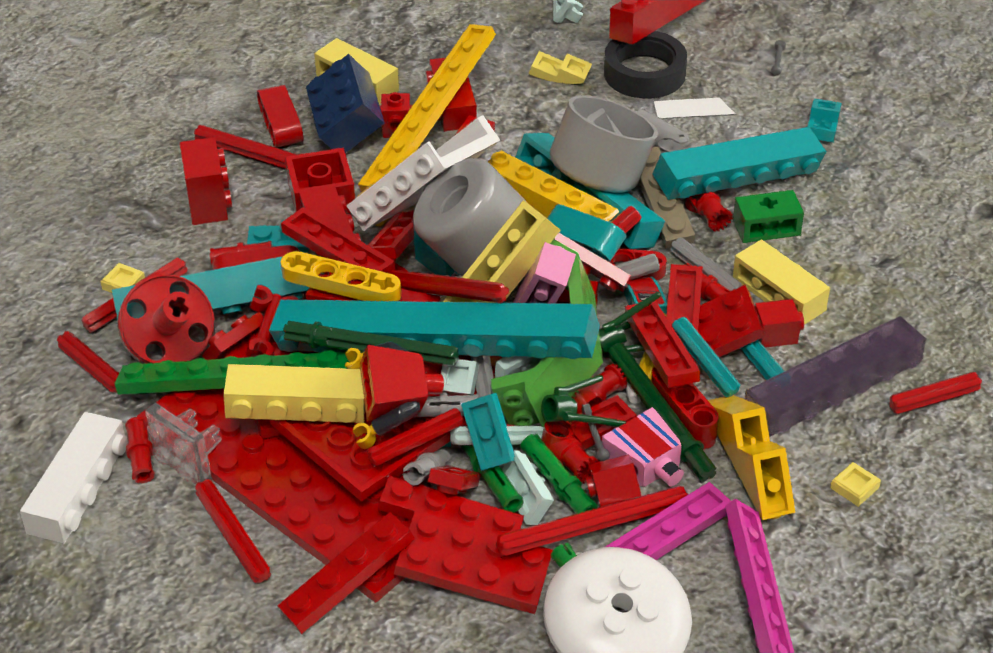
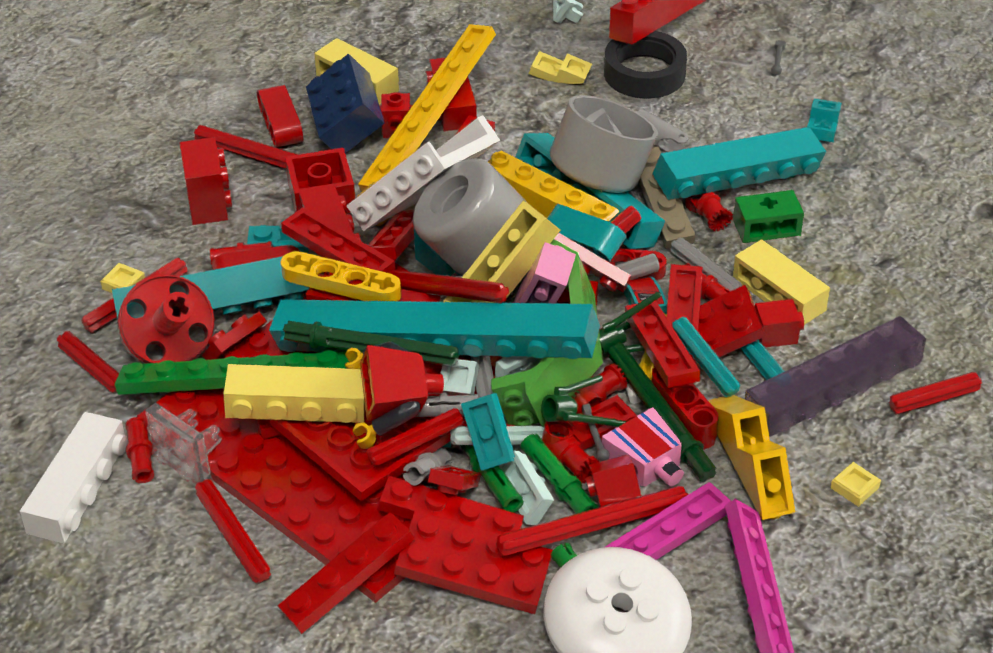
red bar [246,285,299,357] -> none
white sticker [654,98,735,118] -> none

